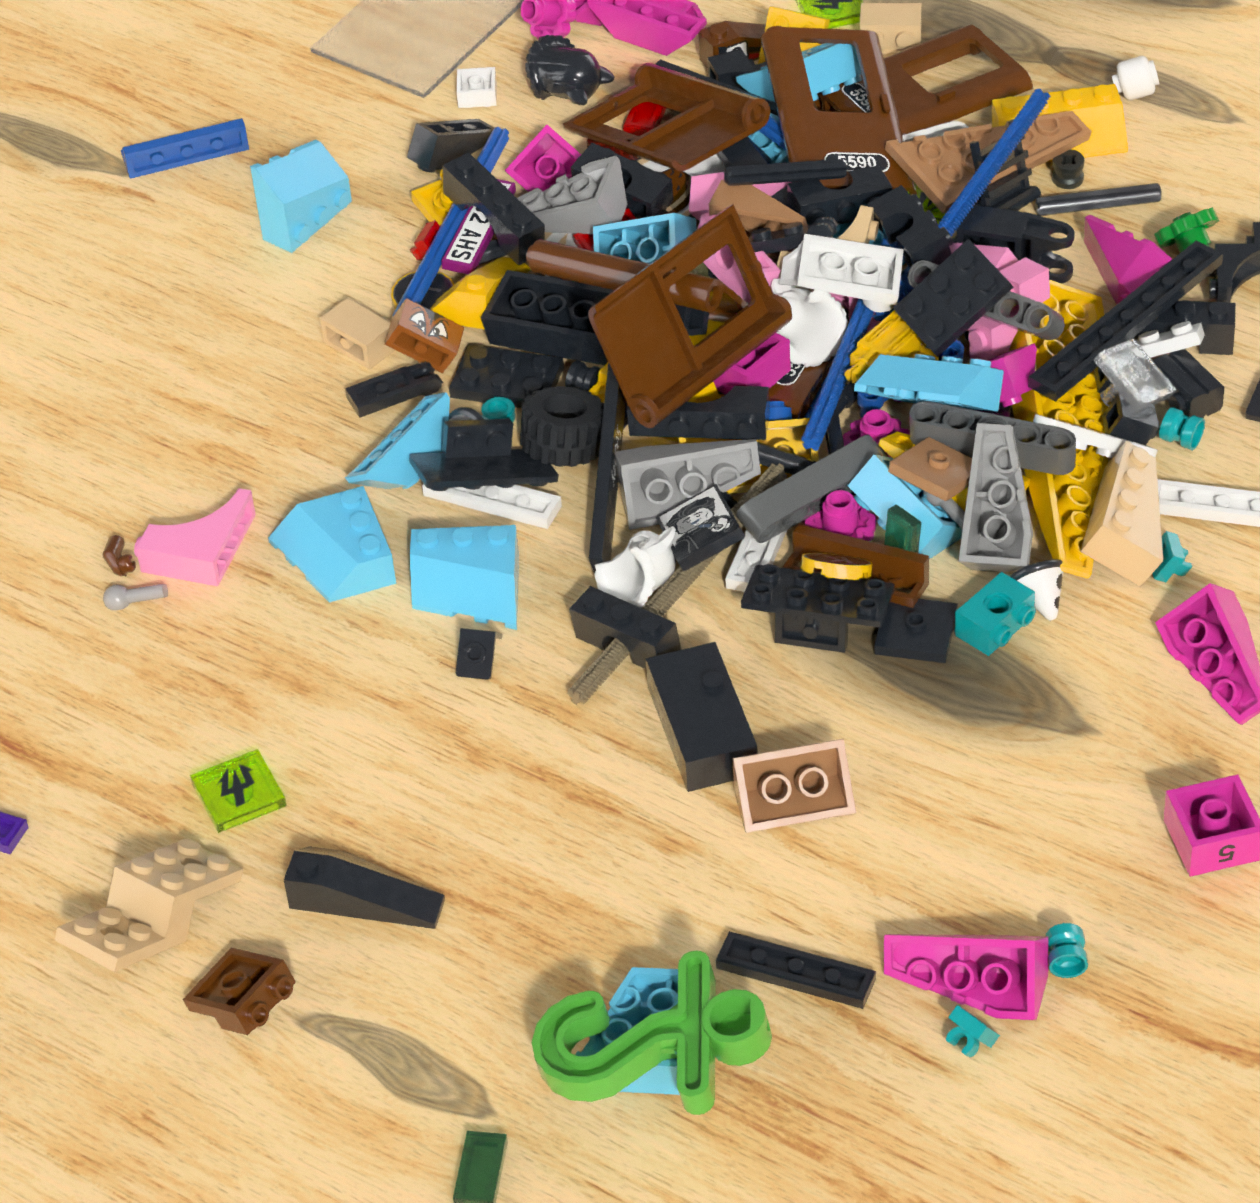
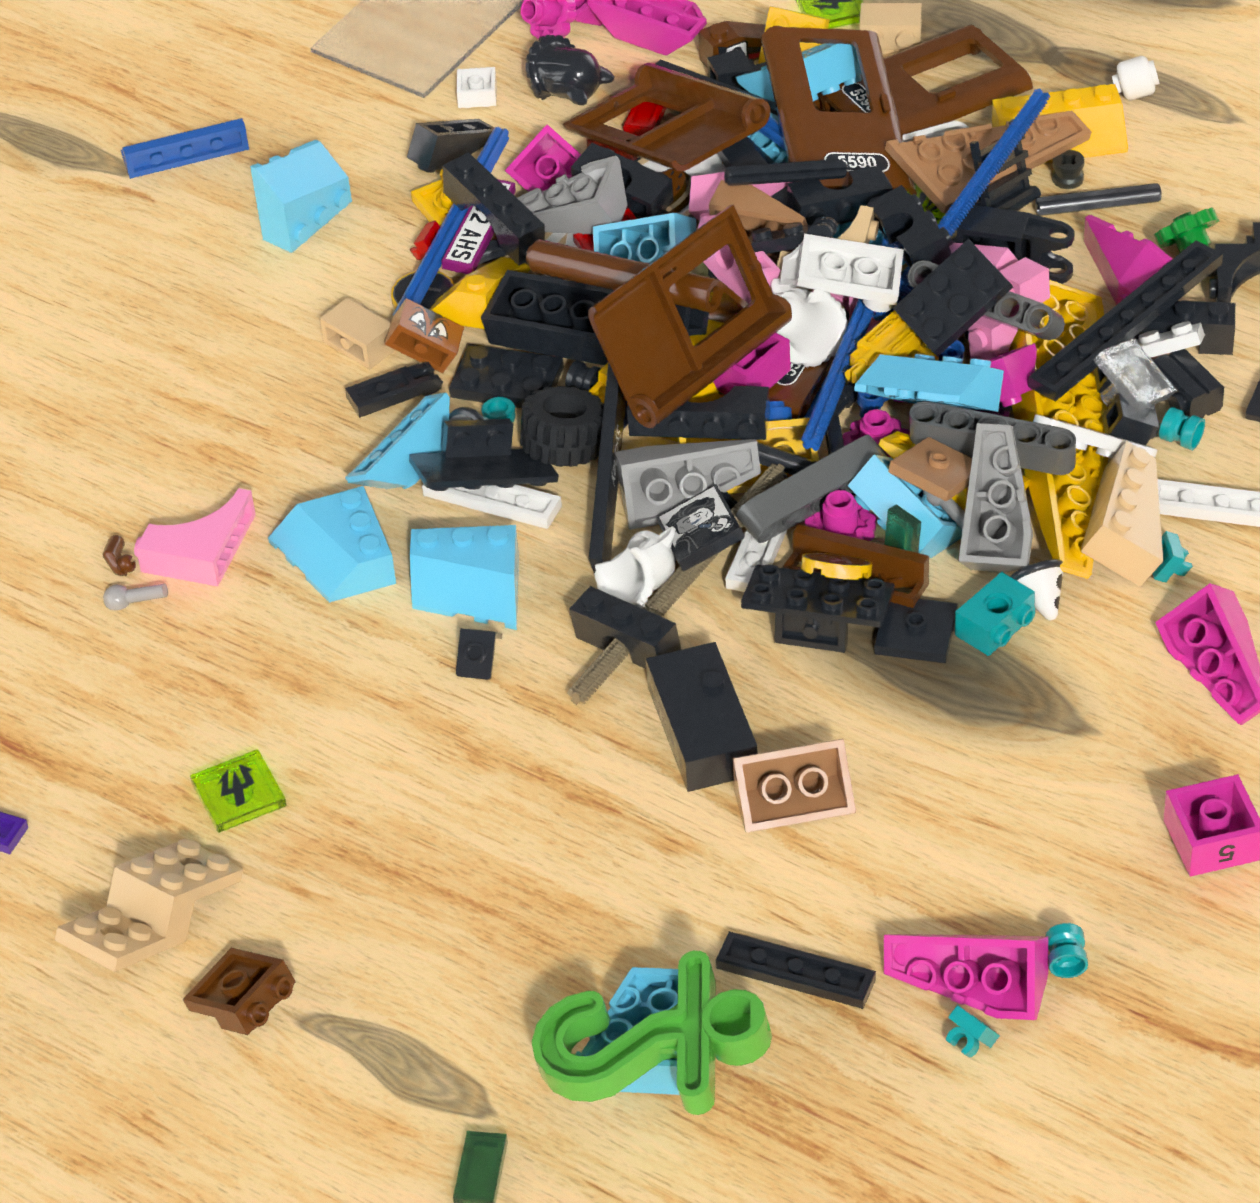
black wedge [284,846,445,929] -> none

